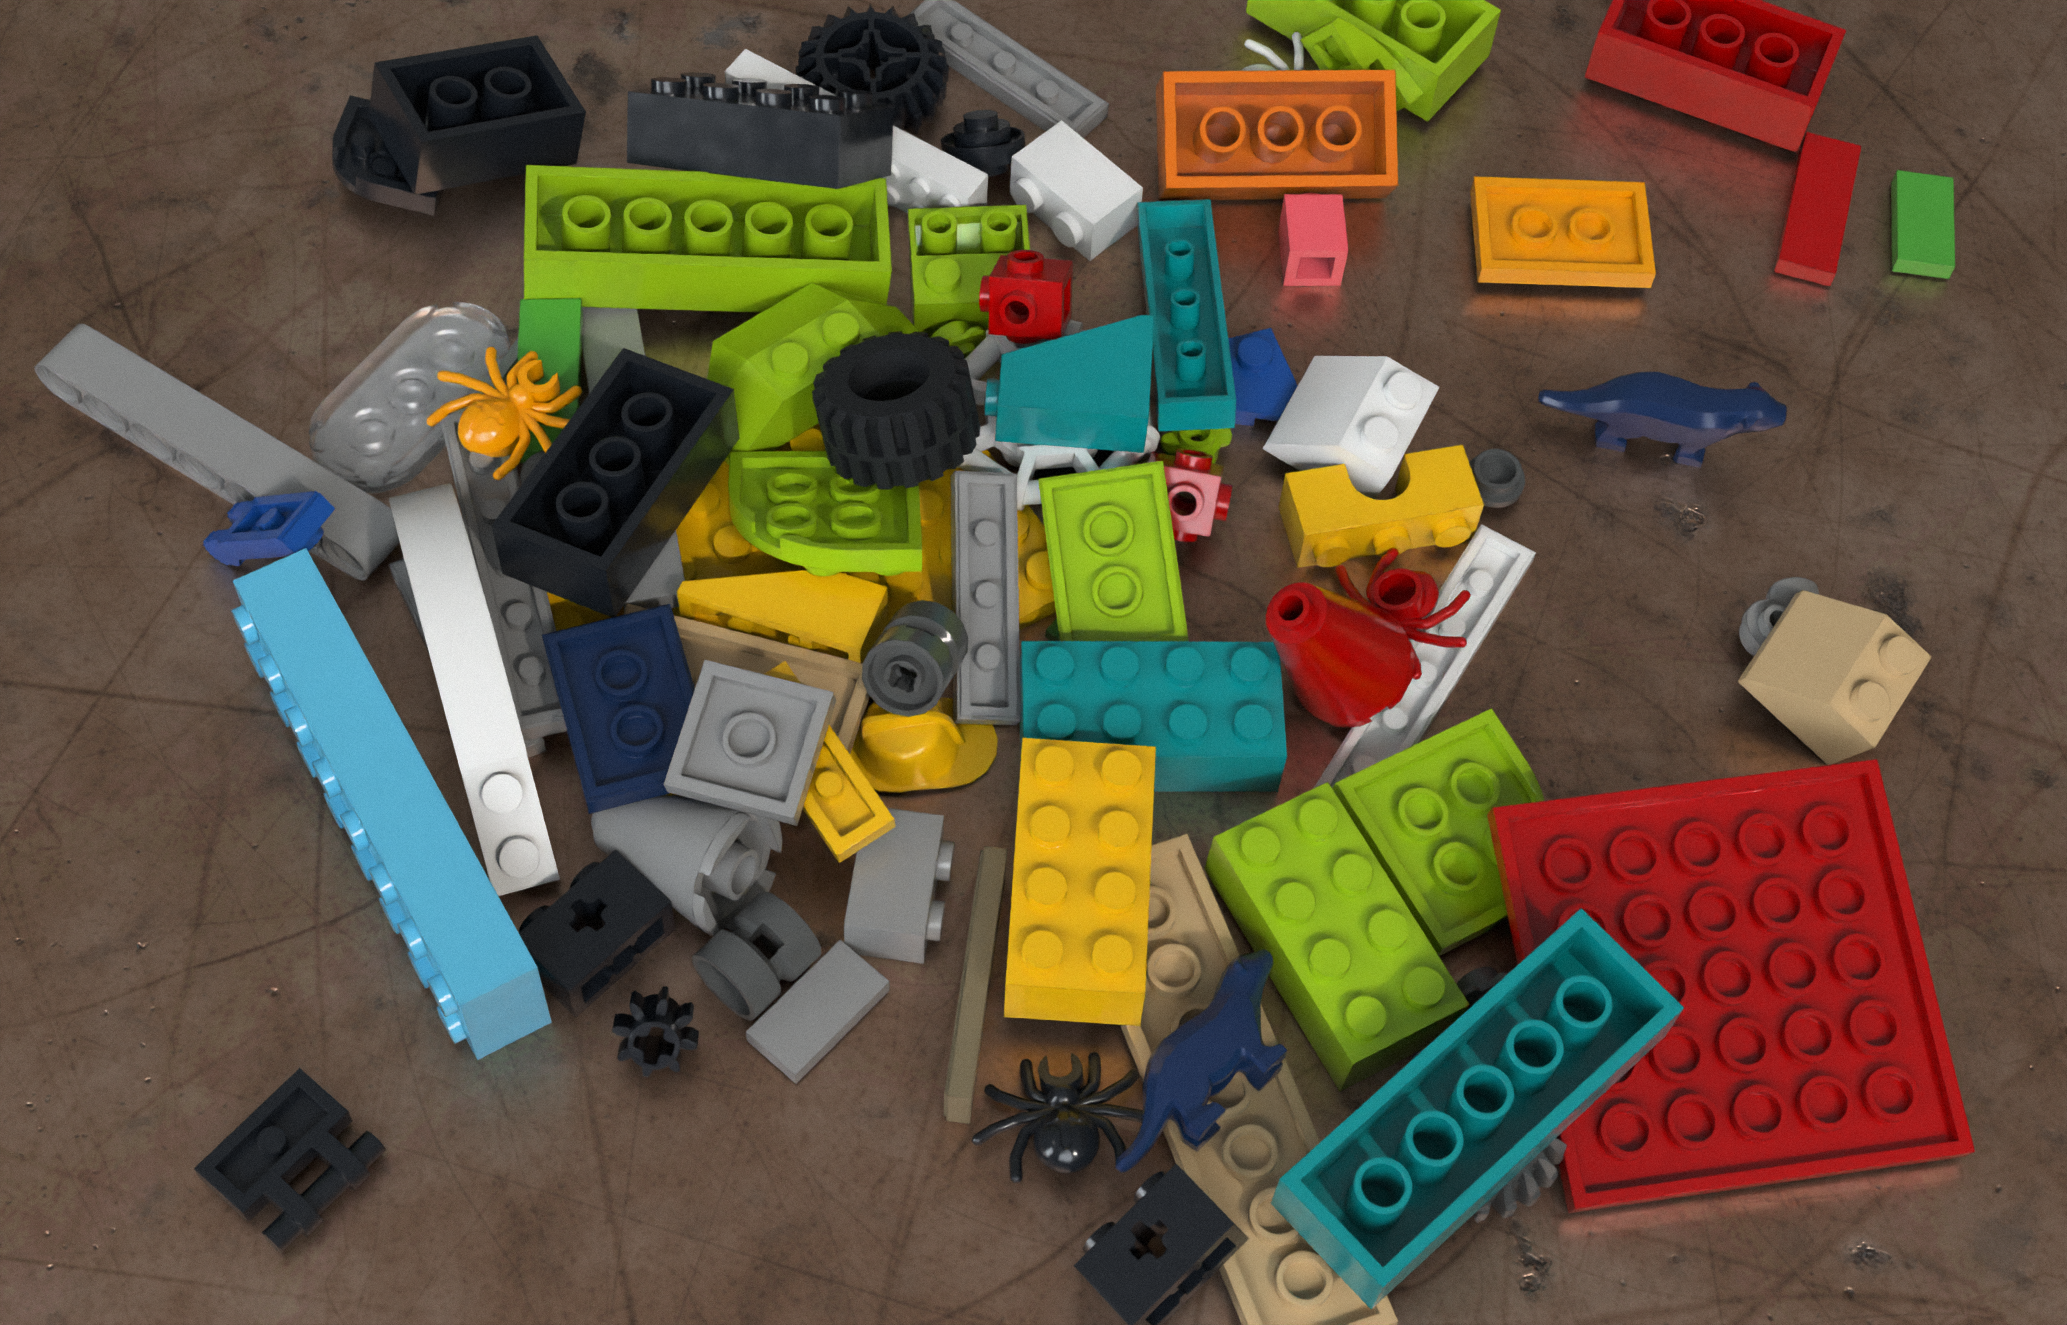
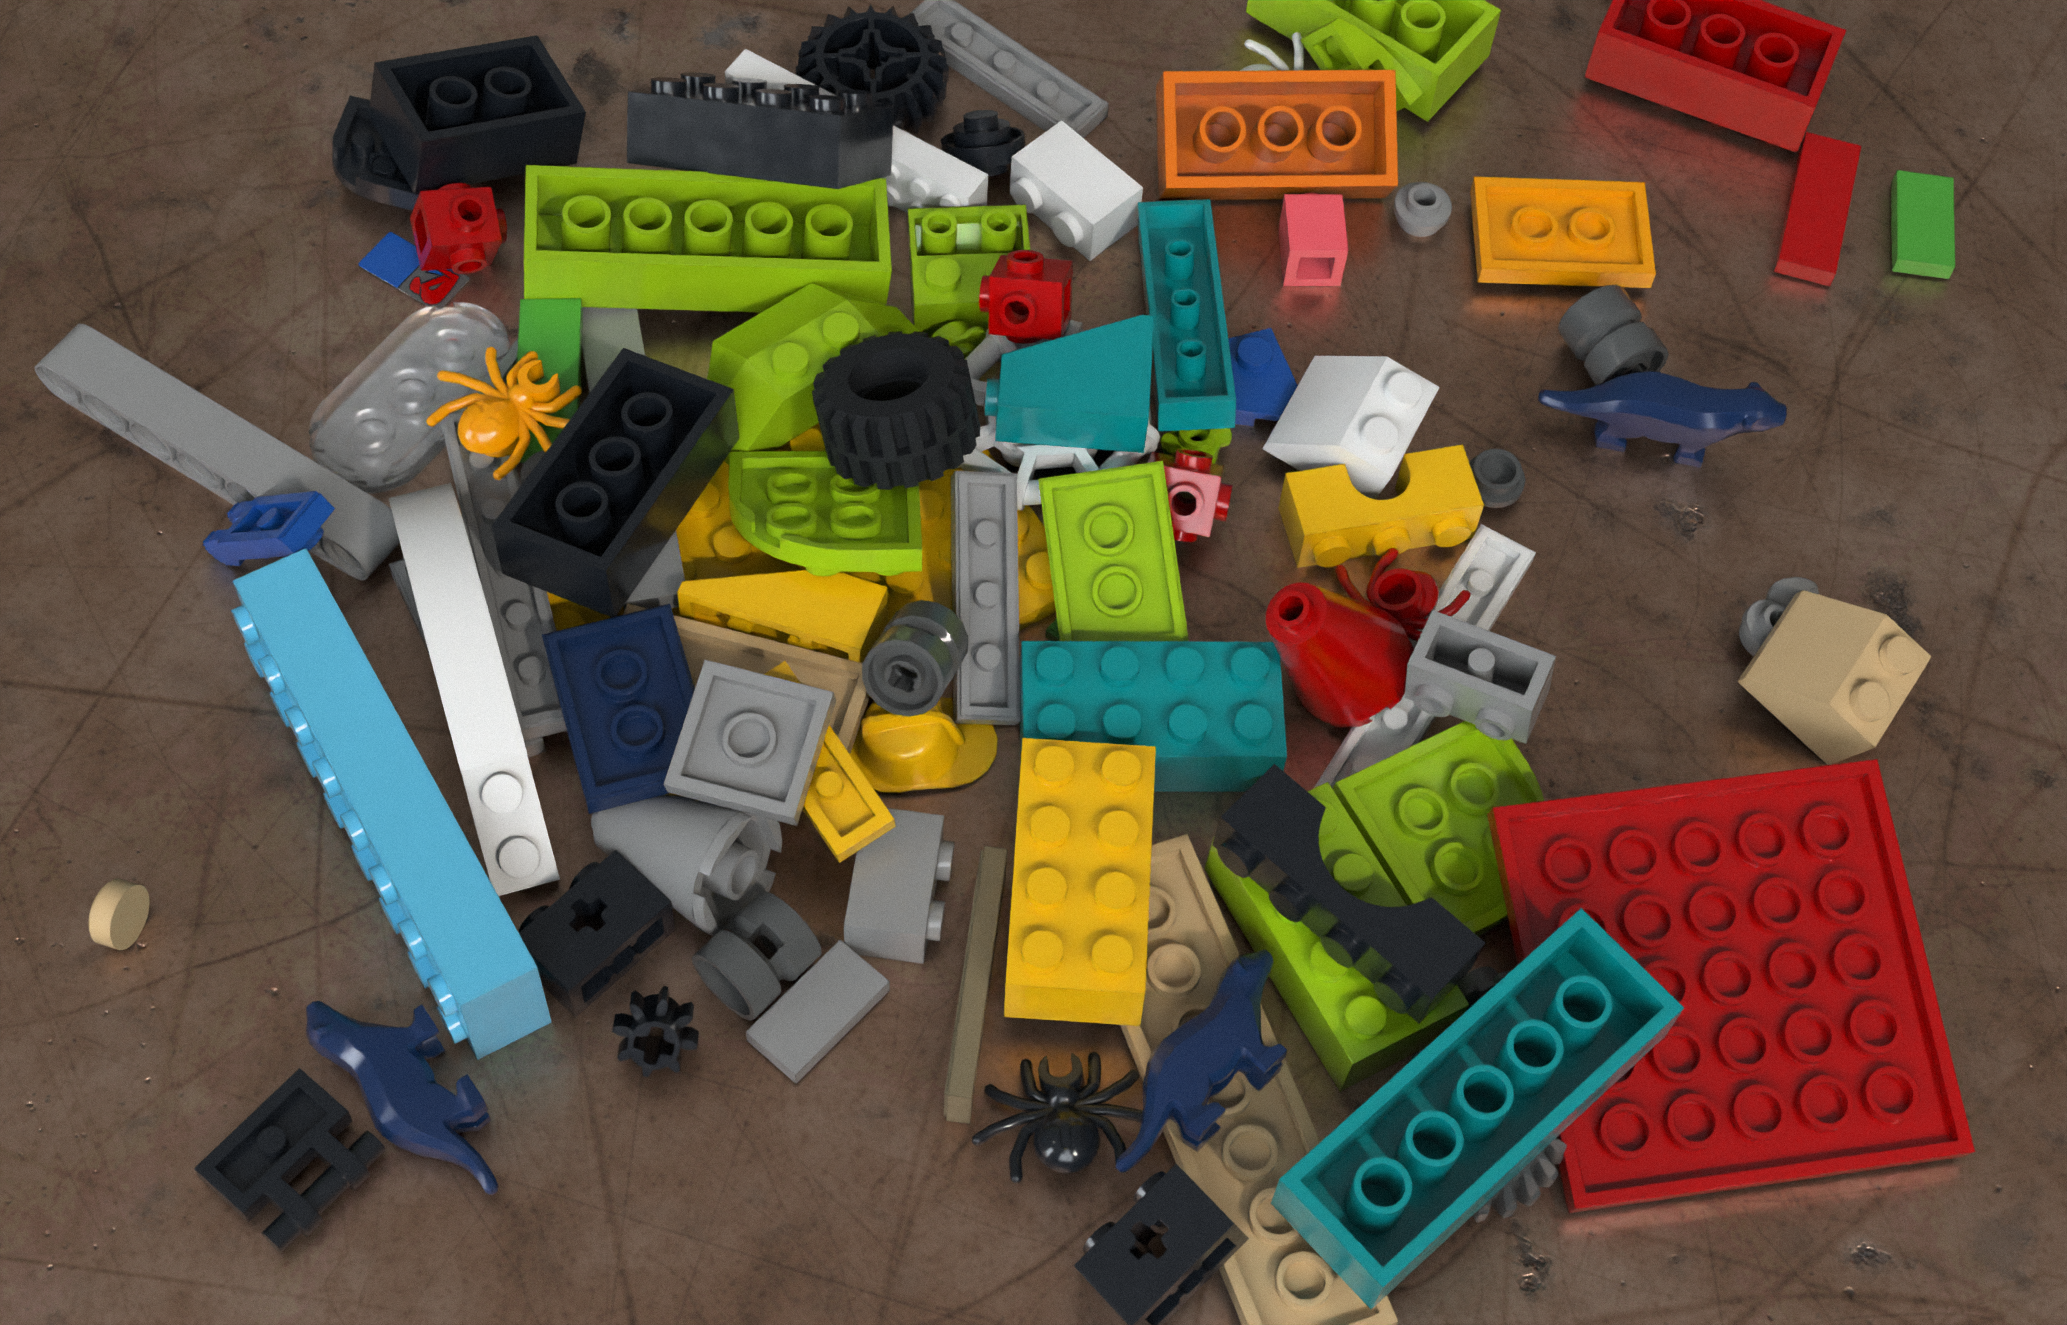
none -> tan tile [88,878,150,950]
none -> dark blue animal [306,1001,499,1196]
none -> sticker [358,232,470,312]
none -> red brick [410,183,507,274]
none -> black arch [1212,764,1485,1024]
none -> light grey plate [1393,182,1452,237]
none -> light grey brick [1405,610,1556,744]
none -> dark grey wheel [1558,284,1669,385]

